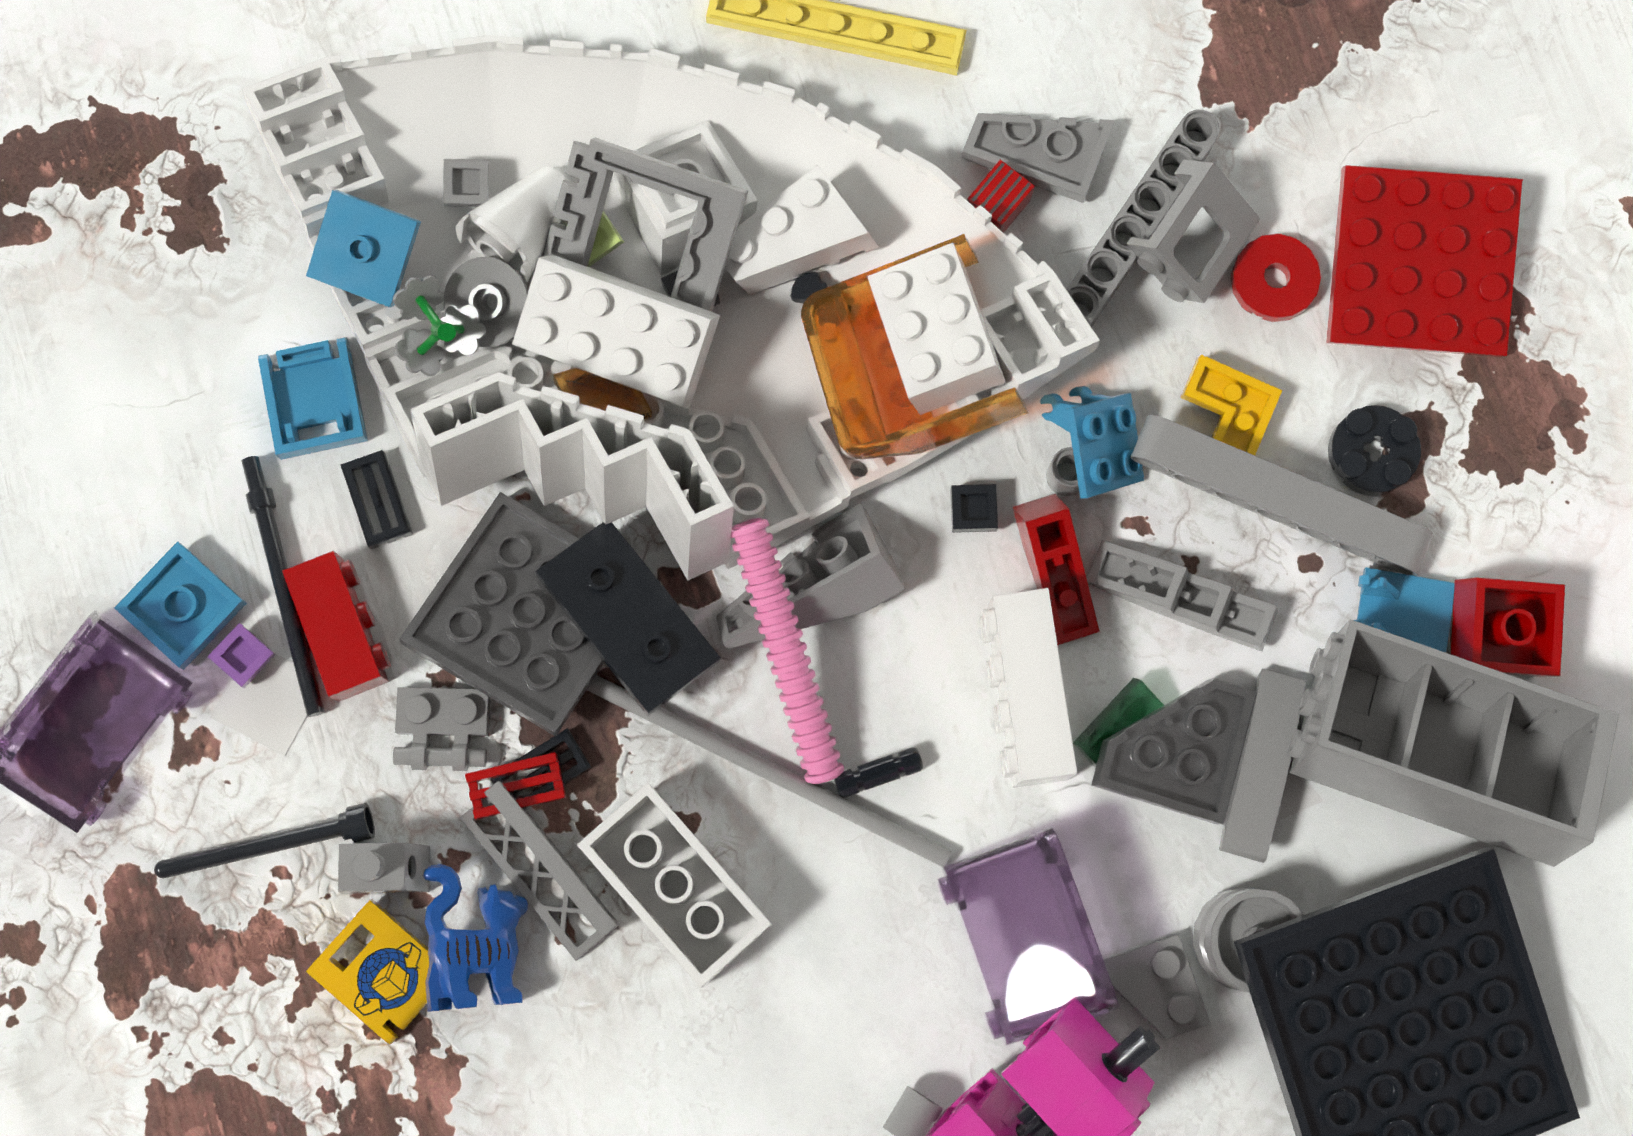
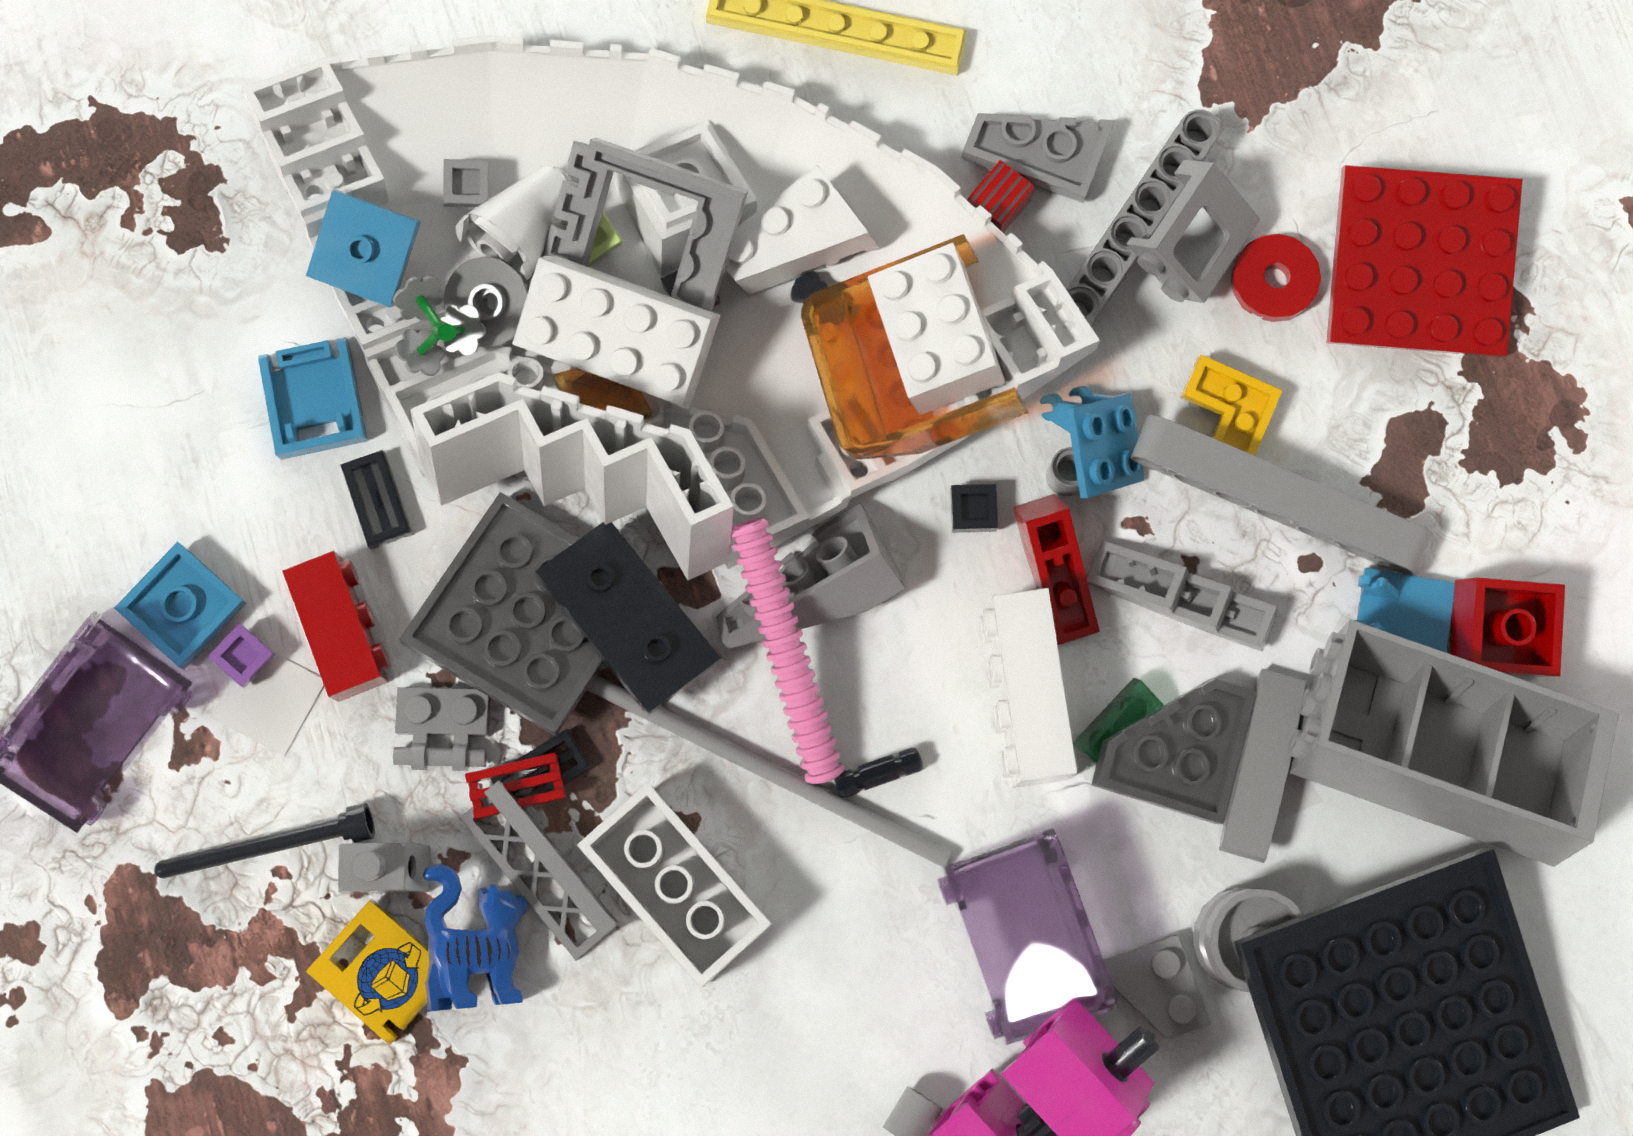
black bar [241,456,325,717] -> none
black plate [1328,405,1421,496] -> none

